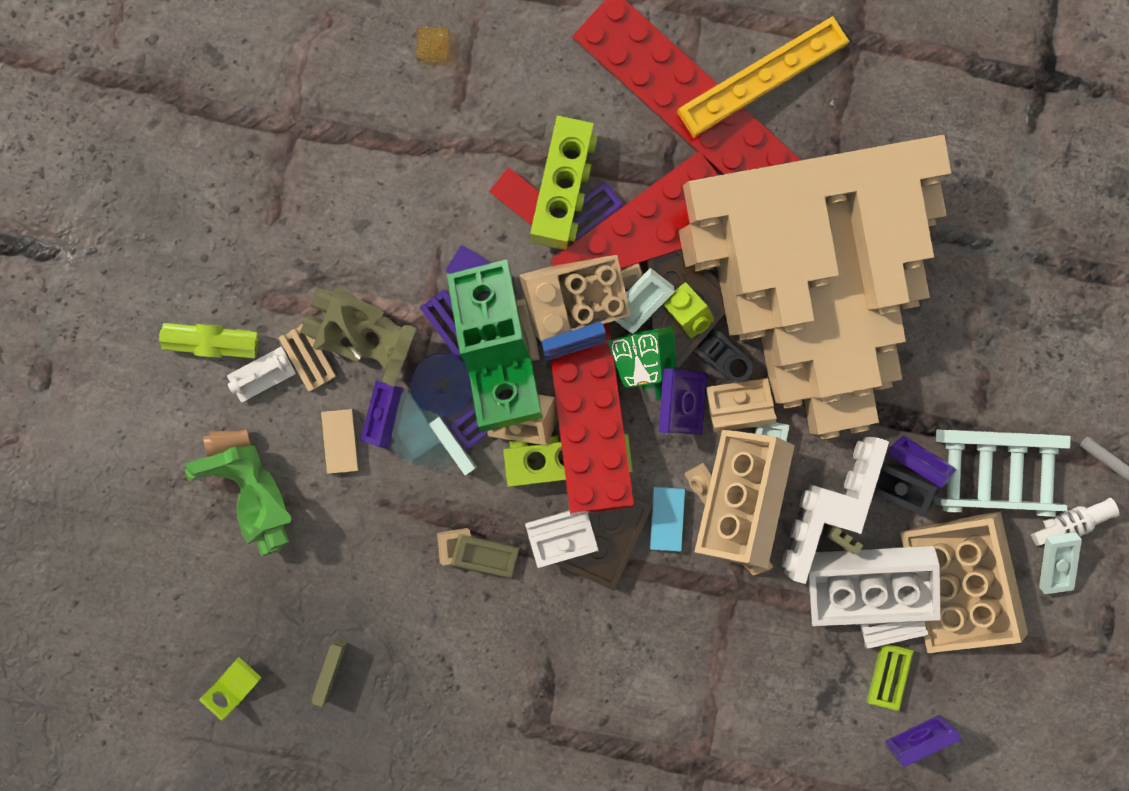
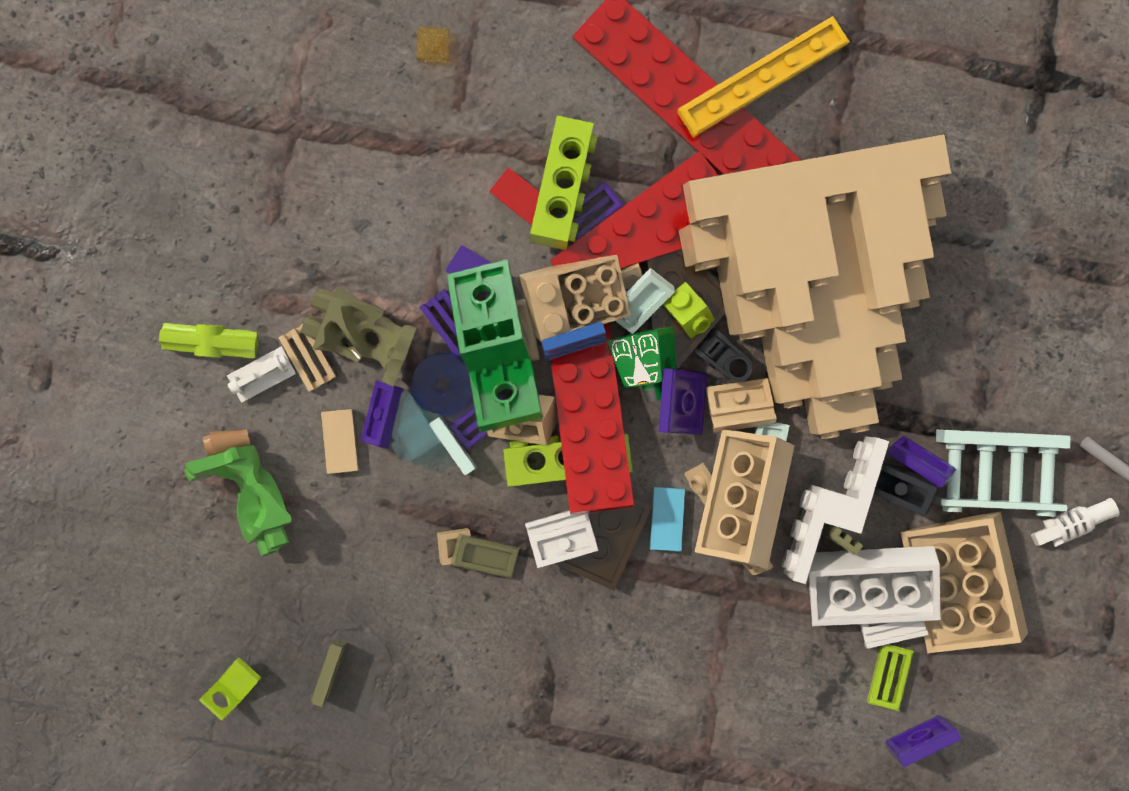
light aqua plate [1039,532,1082,594] -> none

